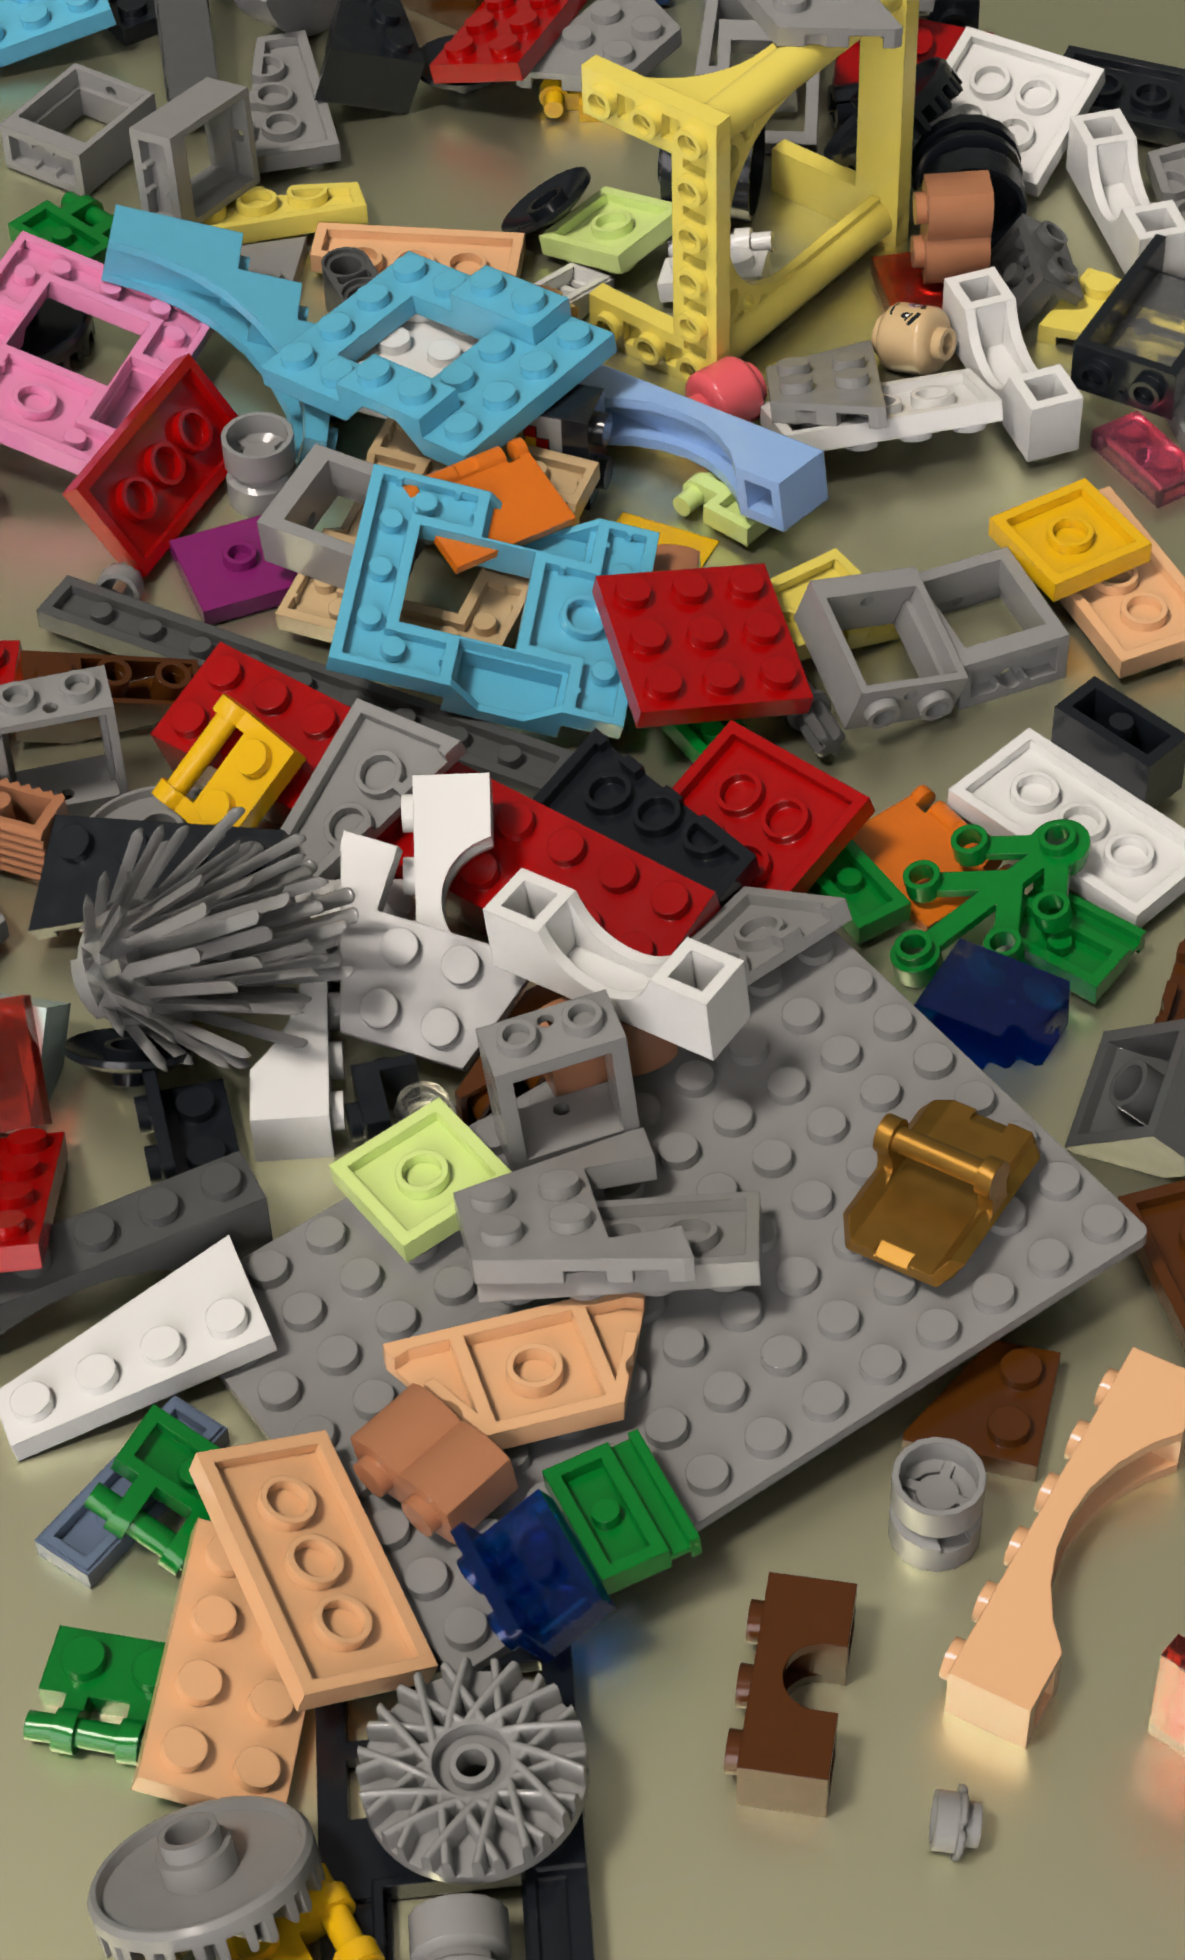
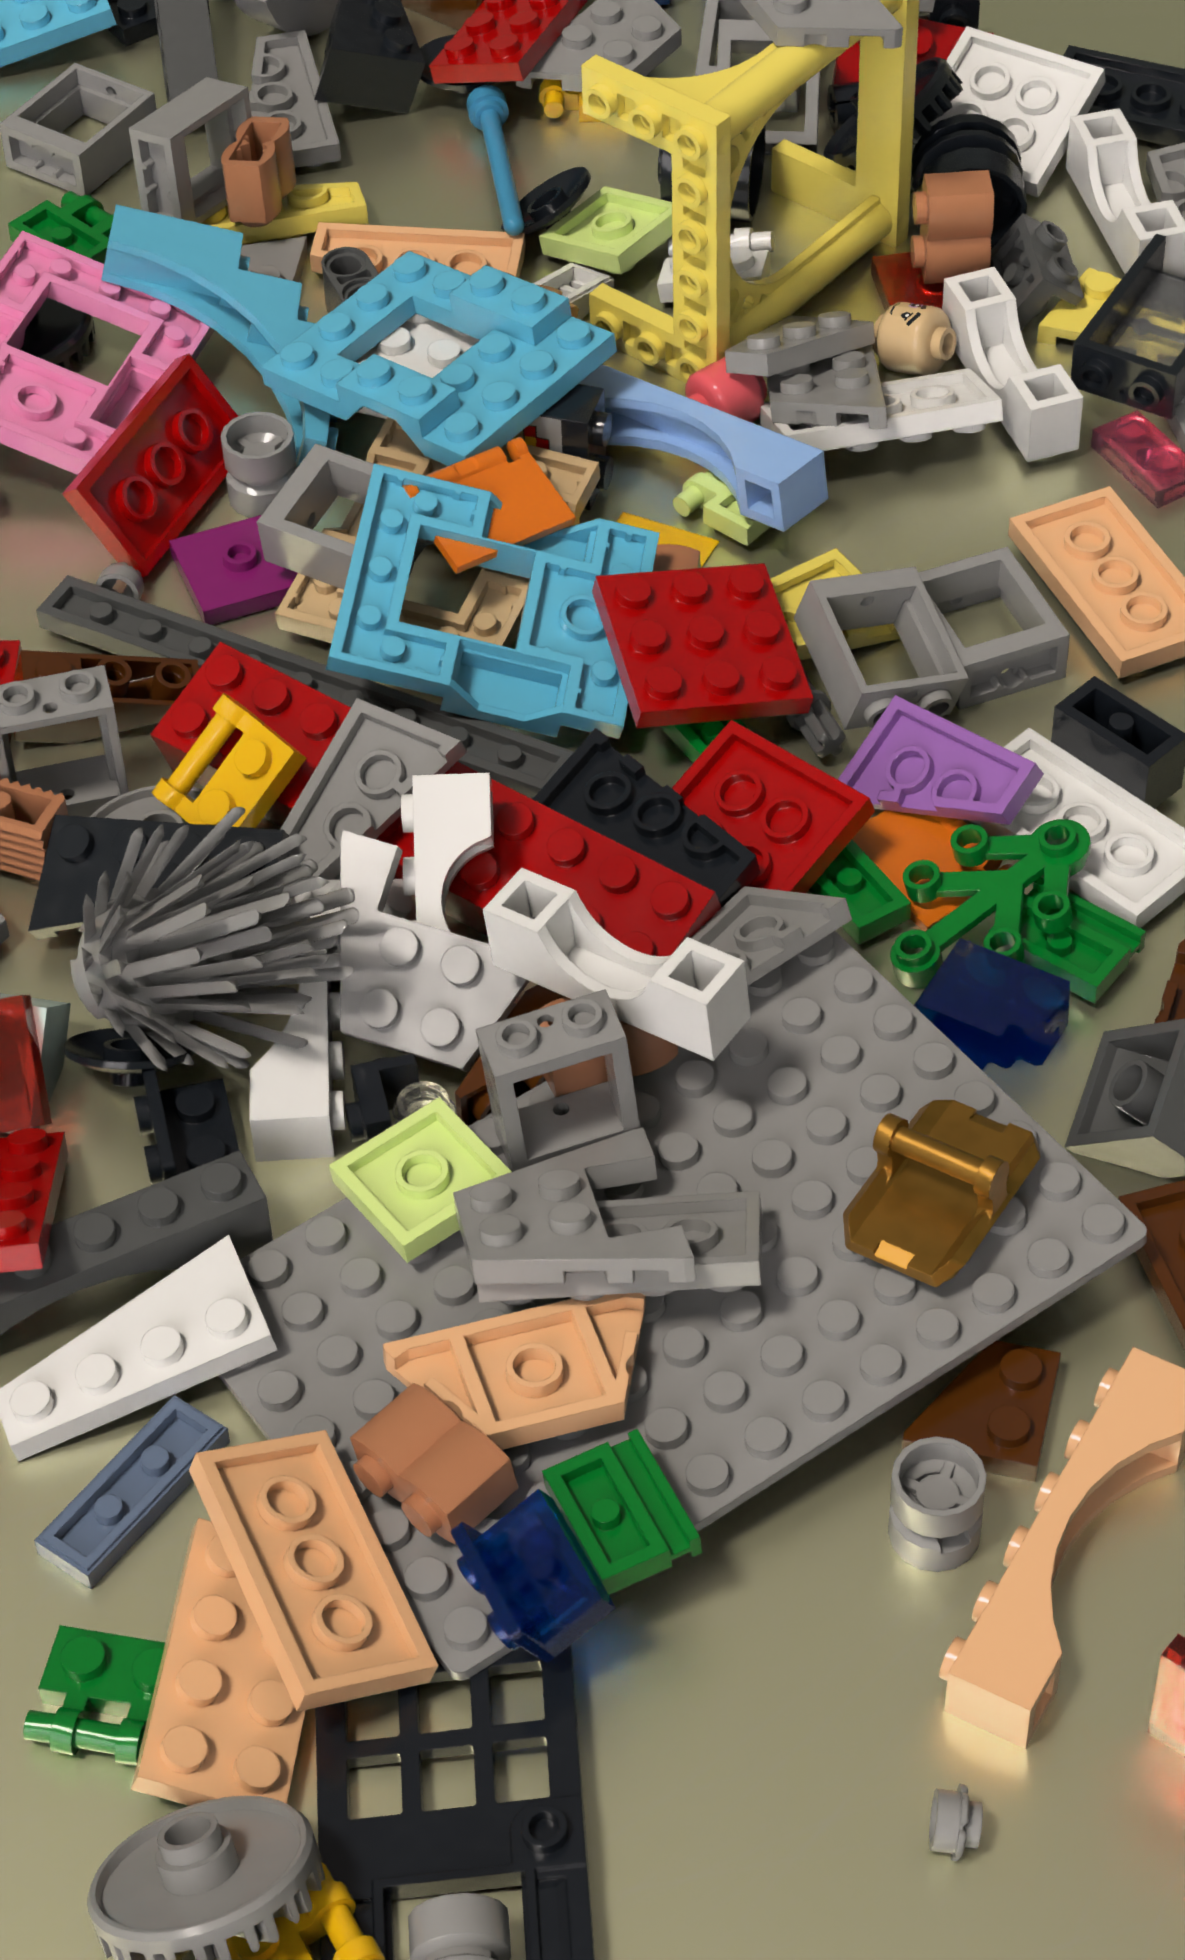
green plate [83,1404,220,1576] -> none
light grey wheel [356,1657,590,1884] -> none
reddish brown arch [724,1572,857,1818] -> none
yellow plate [988,478,1152,602] -> none
none -> nougat brick [221,116,296,227]
none -> dark azure piece [466,85,524,236]
none -> light grey wing [725,311,875,377]
none -> medium lavender wing [838,695,1044,825]

